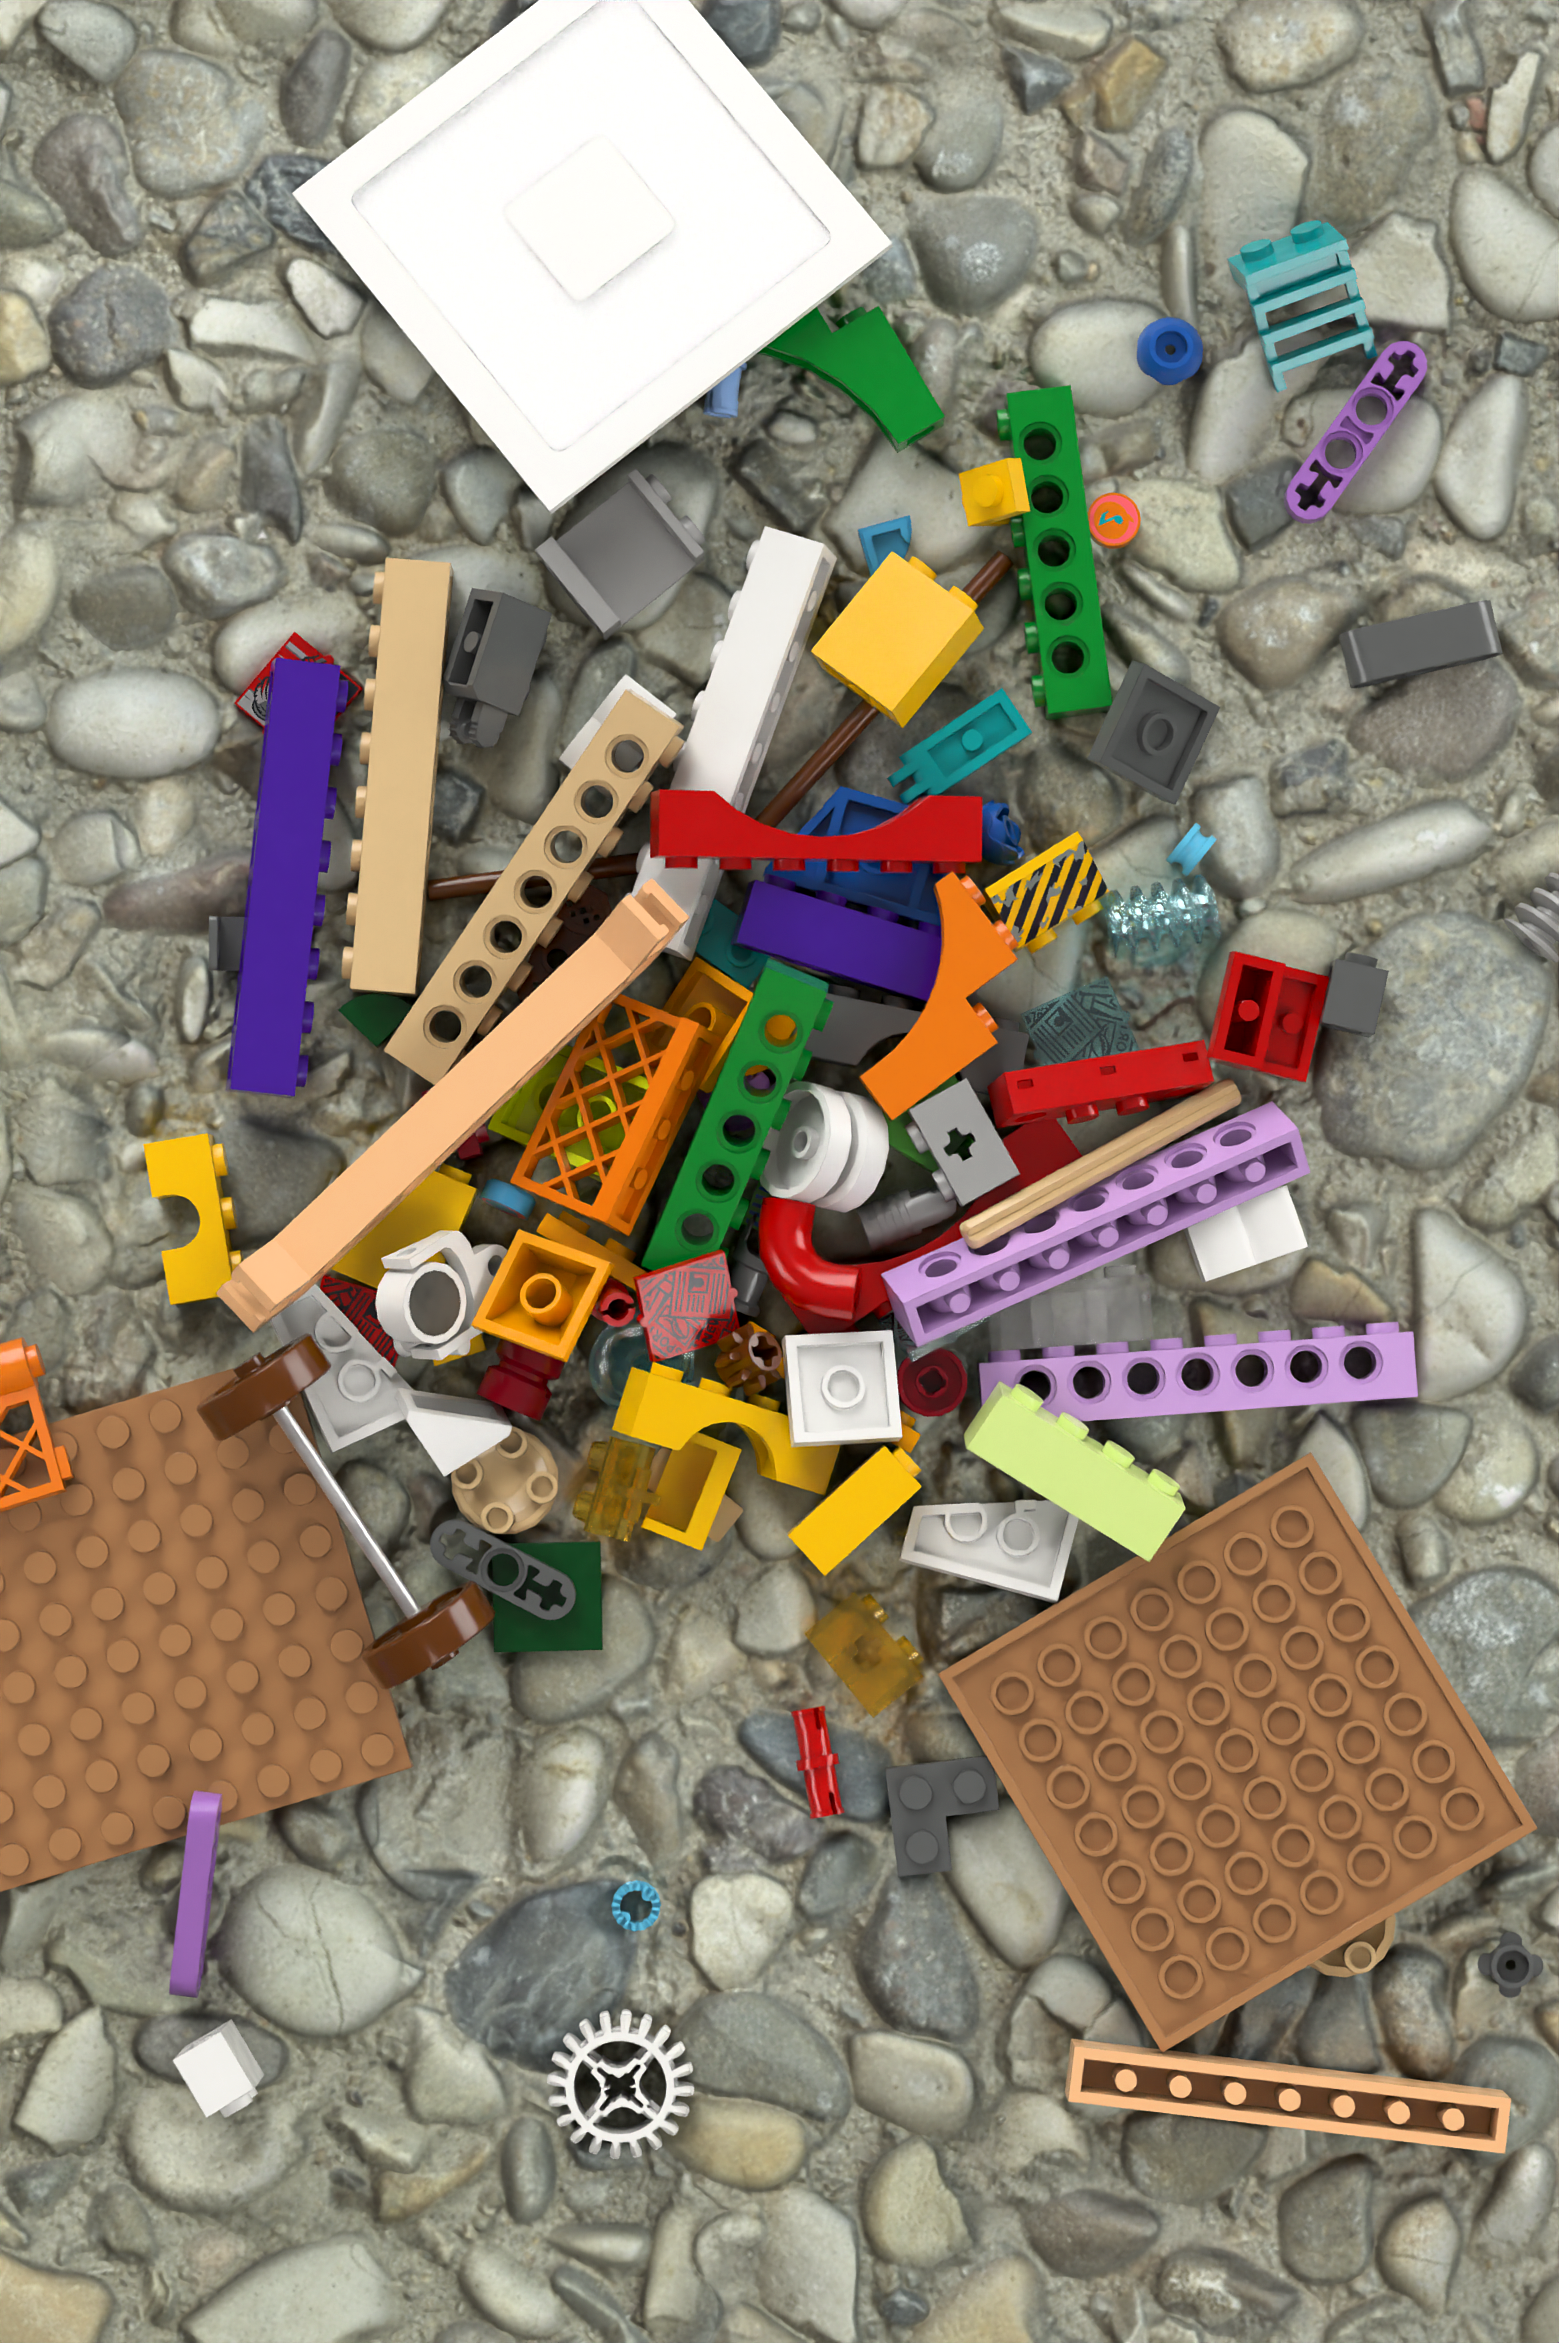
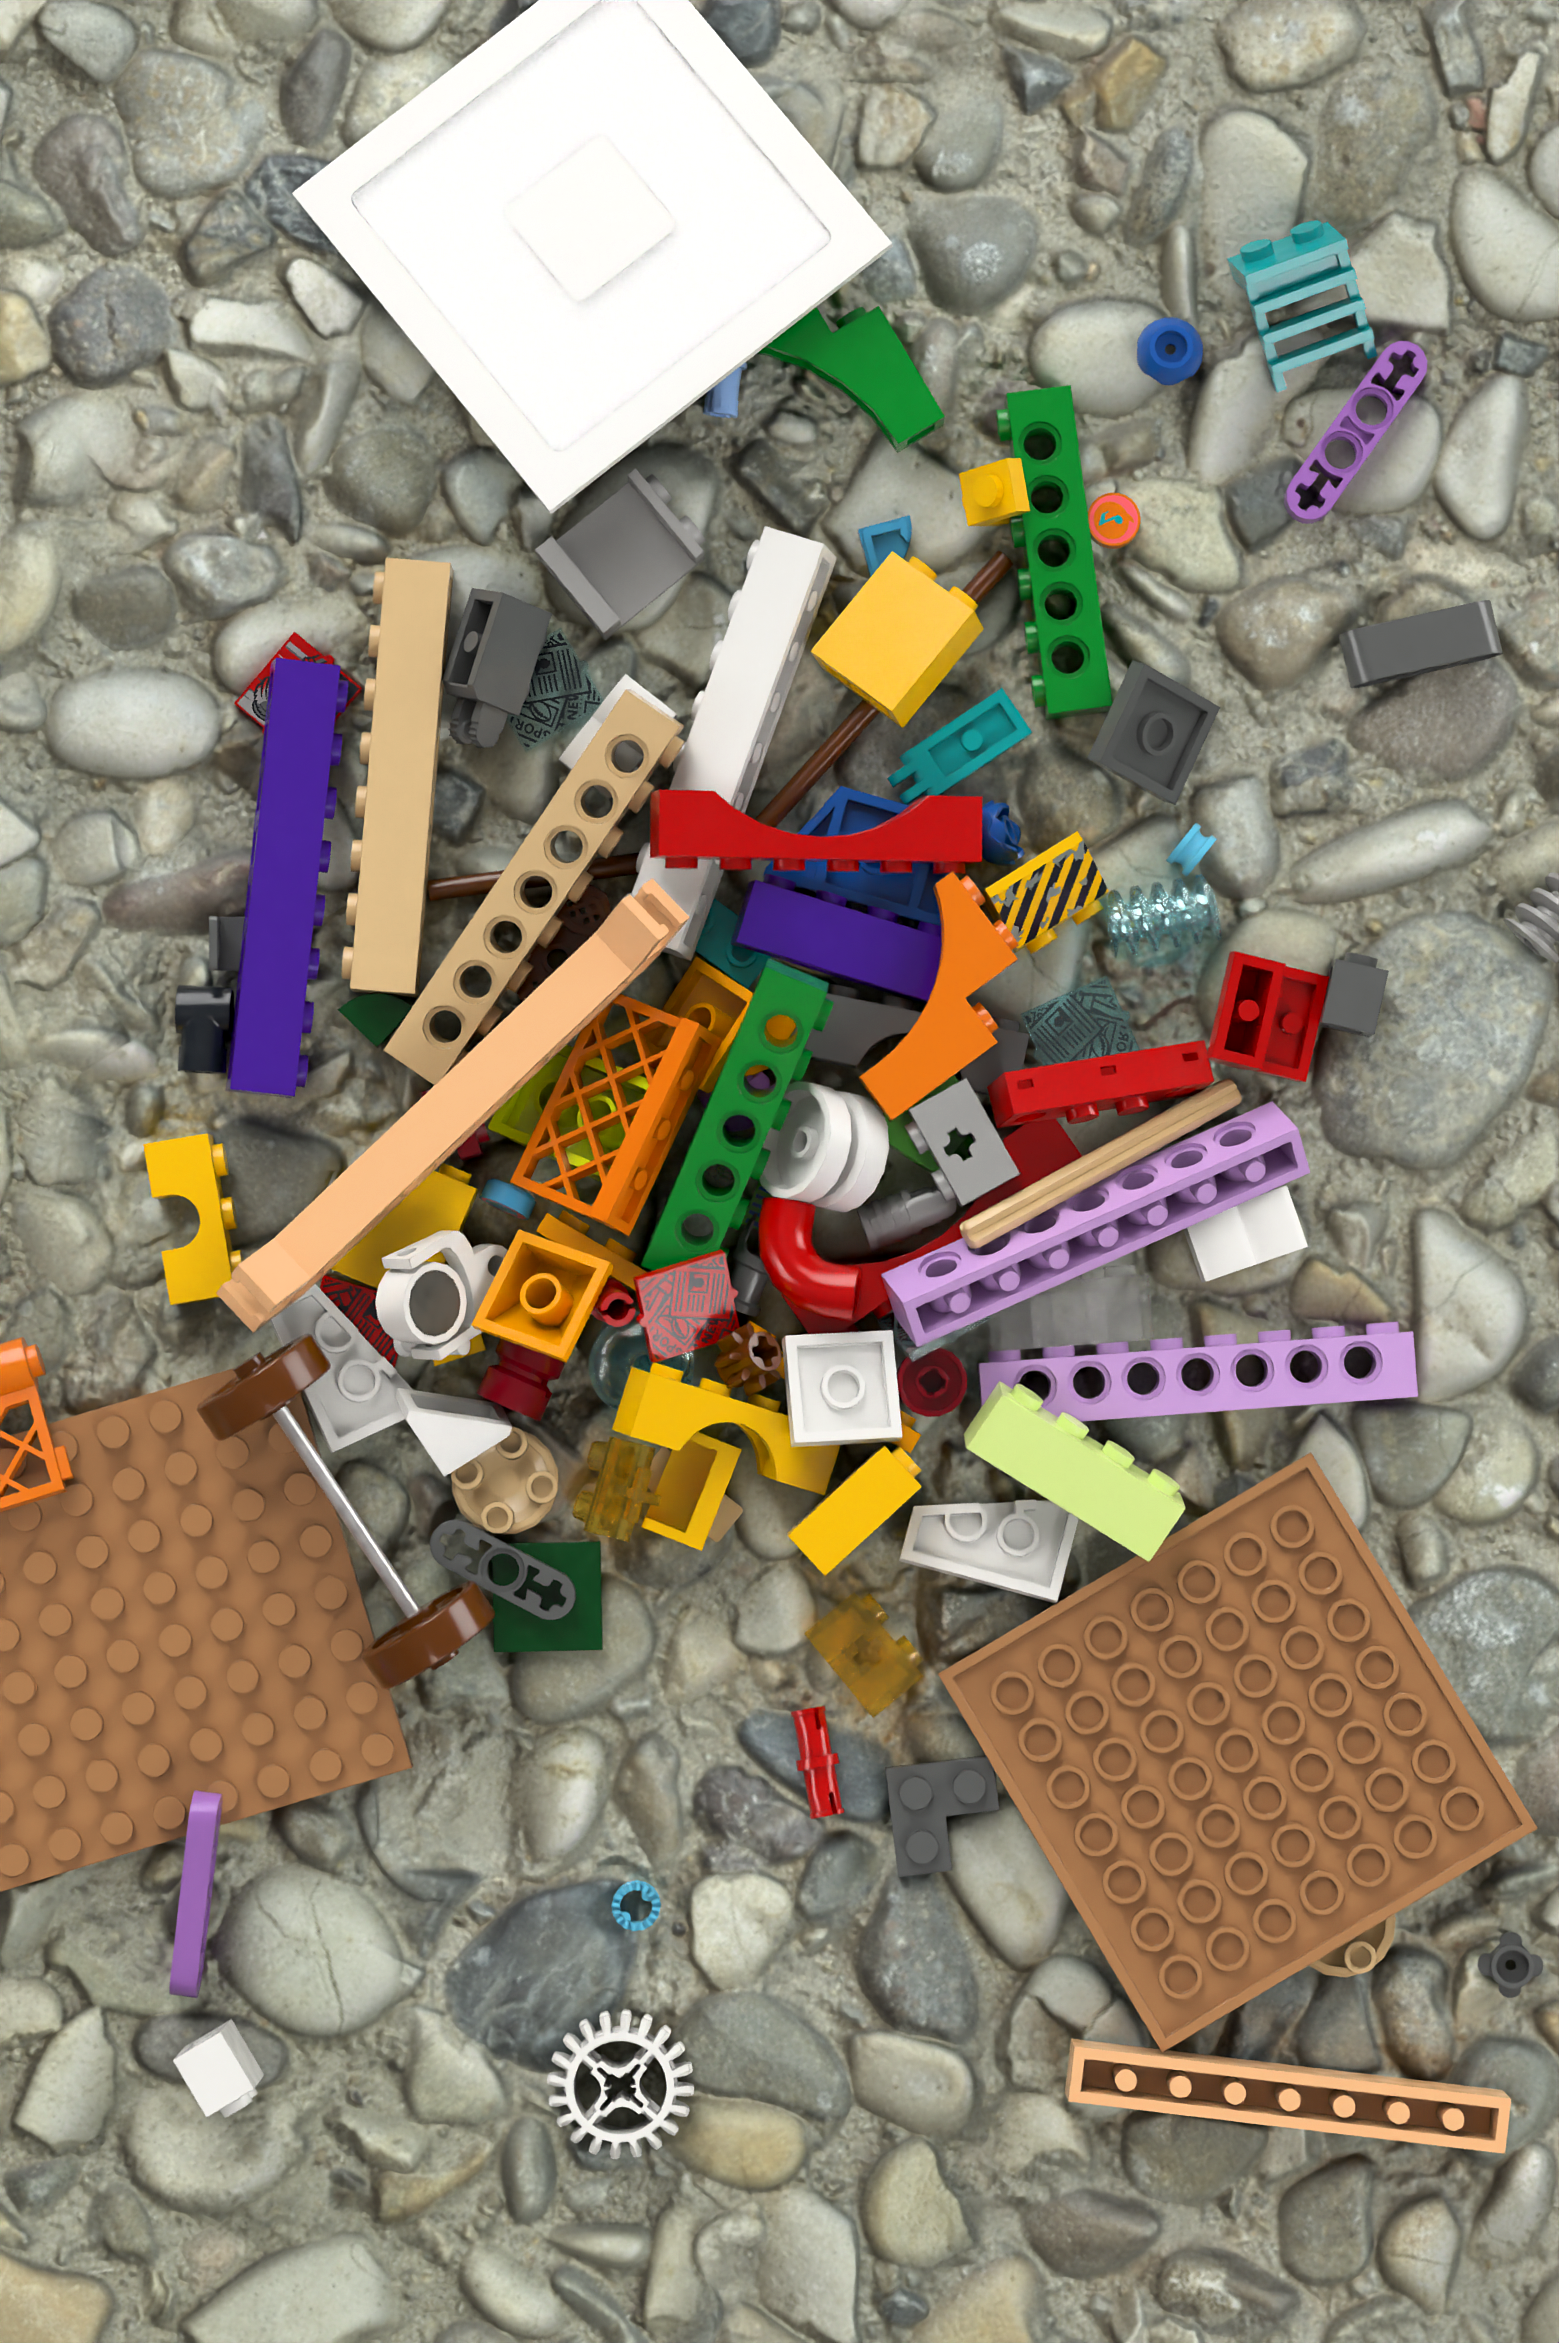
none -> black piece [175,985,235,1074]
none -> clear light blue piece [506,628,604,753]

